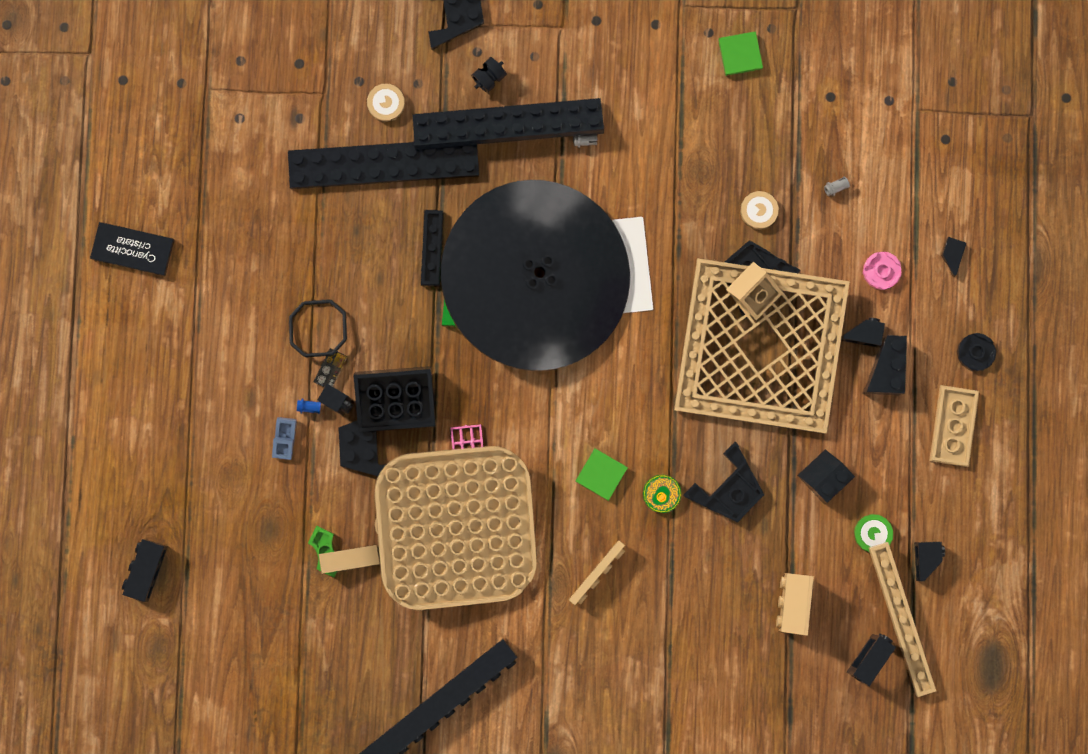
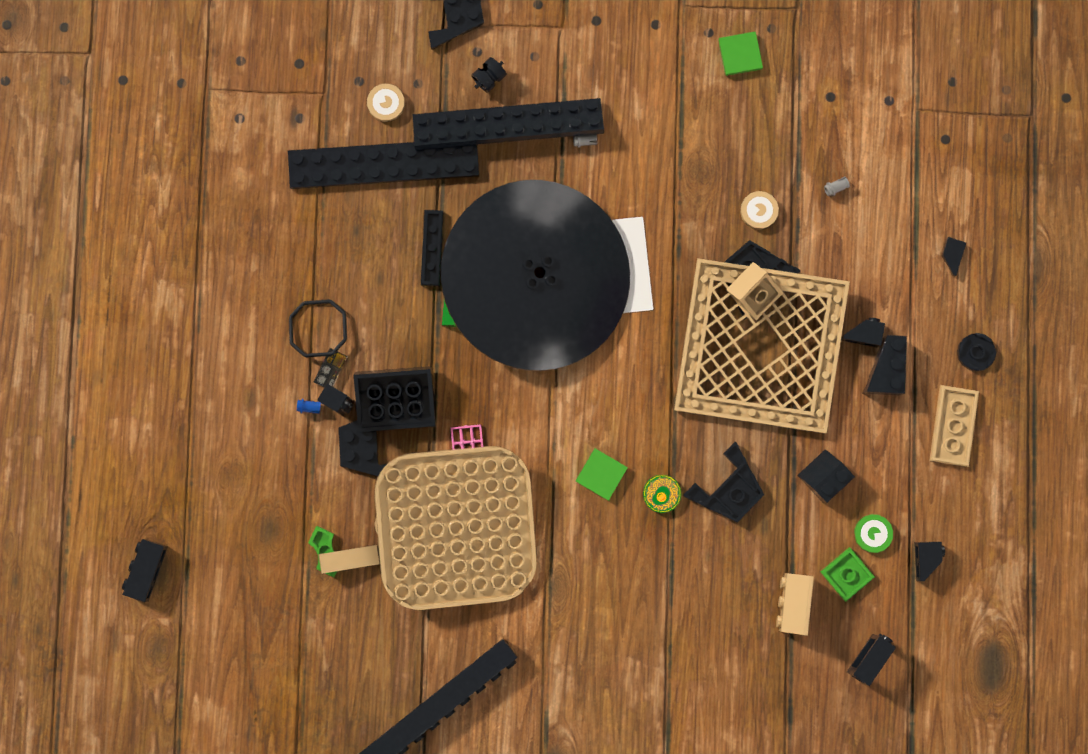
black tile [90,222,174,276] -> none
sand blue slope [272,417,297,460] -> none
tan plate [569,540,625,605] -> none
bright pink tile [863,252,901,290] -> none
tan plate [868,542,936,697] -> none
none -> bright green tile [820,547,875,602]

